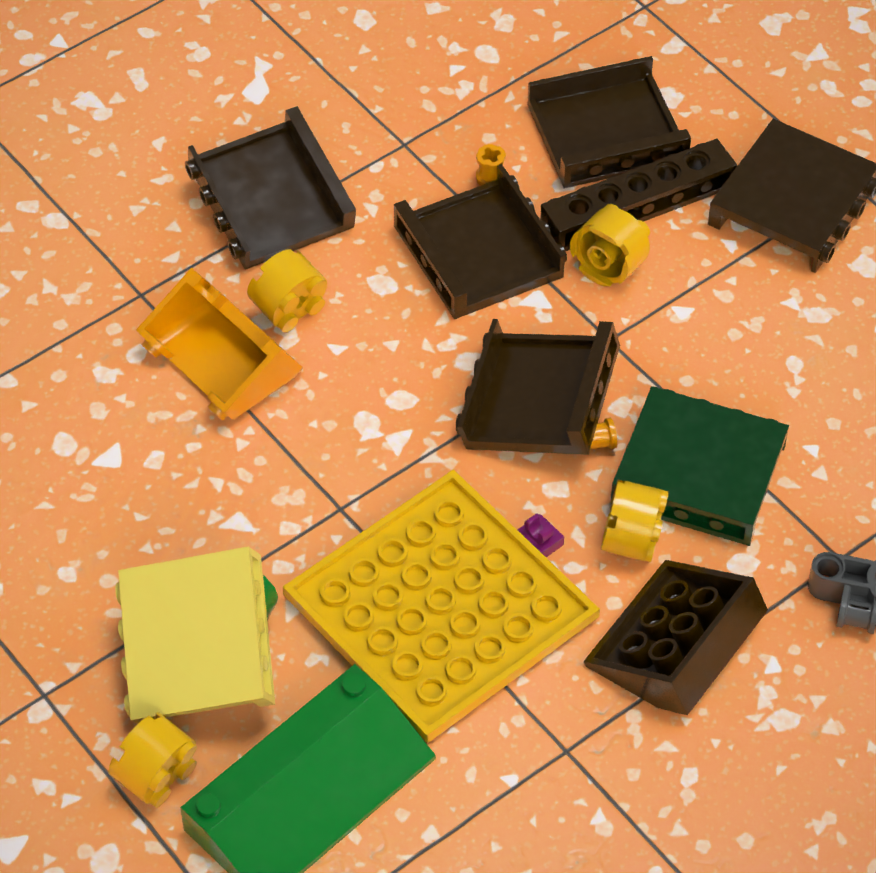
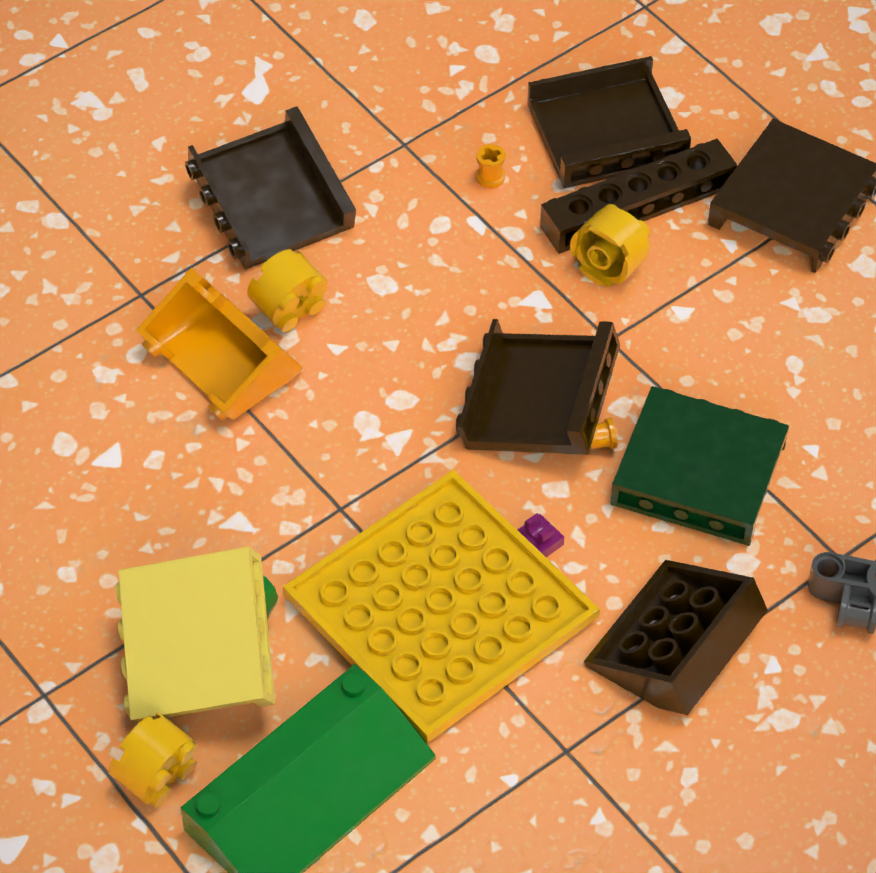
dark brown panel [394,164,567,320] -> none
yellow brick [601,480,669,562] -> none

